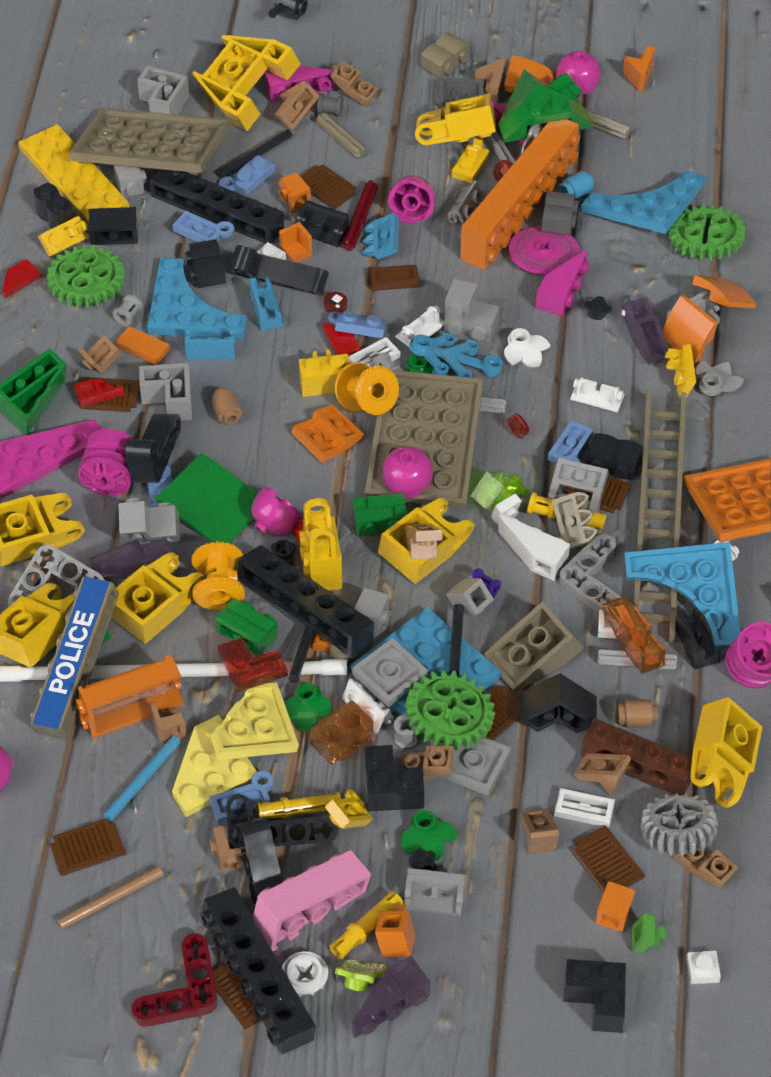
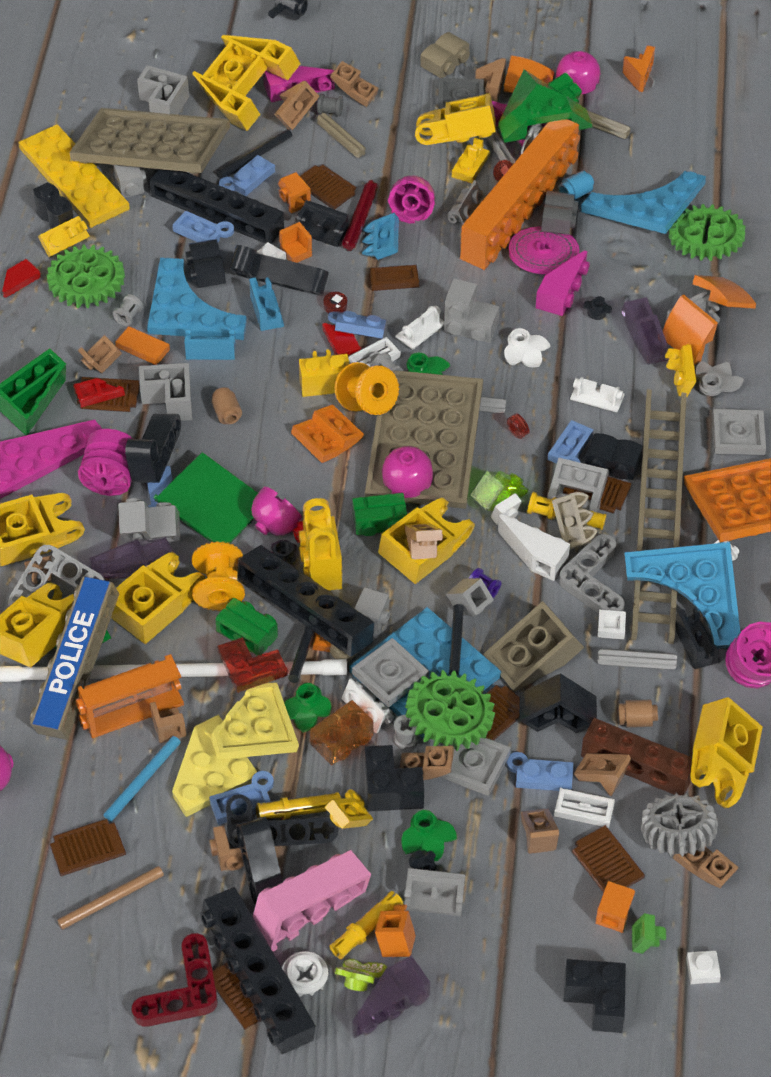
black brick [89,207,138,246] -> none
dark azure plant [409,333,503,378] -> none
clear orange slope [602,596,665,674] -> none
none -> medium blue hinge [506,752,573,791]
none -> light grey plate [712,409,766,455]

